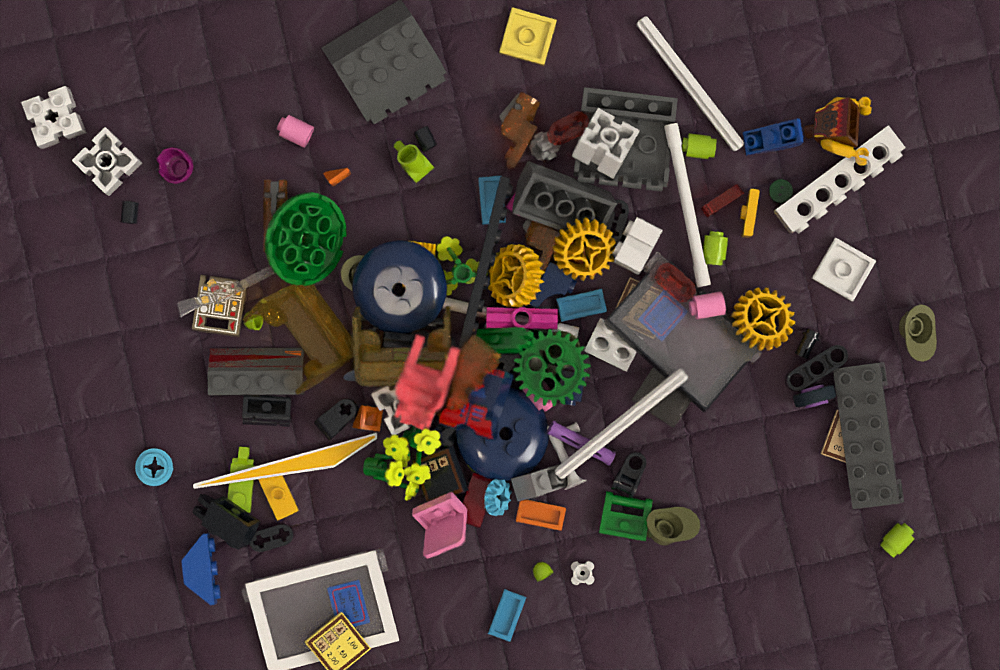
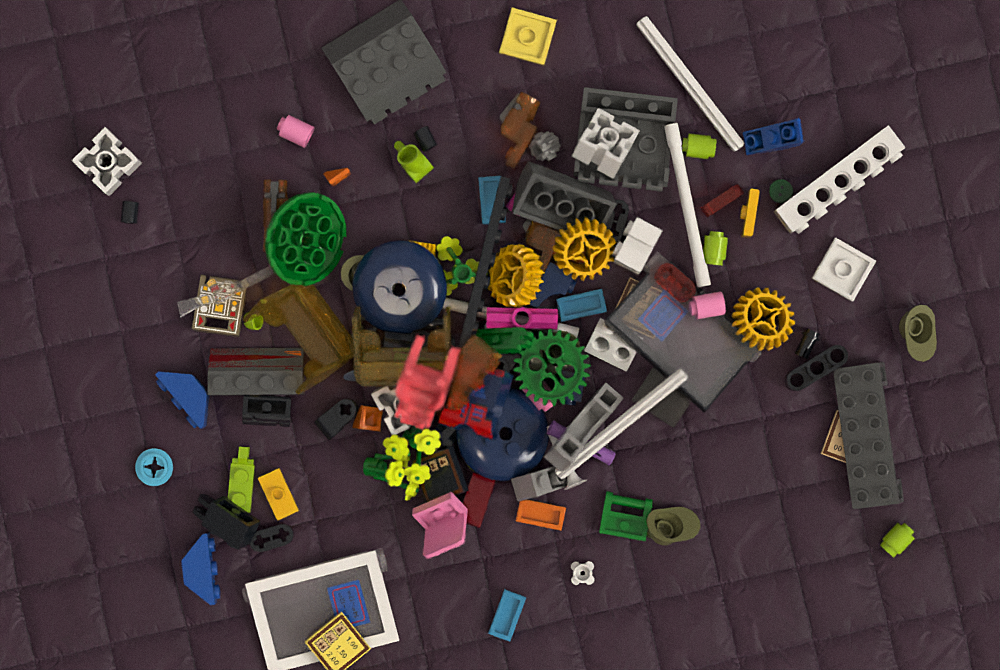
white brick [21,86,86,149] -> none
magenta hair [157,147,193,184] -> none
yellow sticker [193,433,377,489] -> none
medium azure gear [484,479,512,516] -> none
lime hinge [533,562,554,582] -> none
clear red beam [547,111,589,145] -> none
black piece [611,451,647,498] -> none
black wheel [793,384,836,408] -> none
torso [804,97,872,166] -> none
none -> blue slope [155,372,209,429]
none -> light grey arch [544,383,623,472]

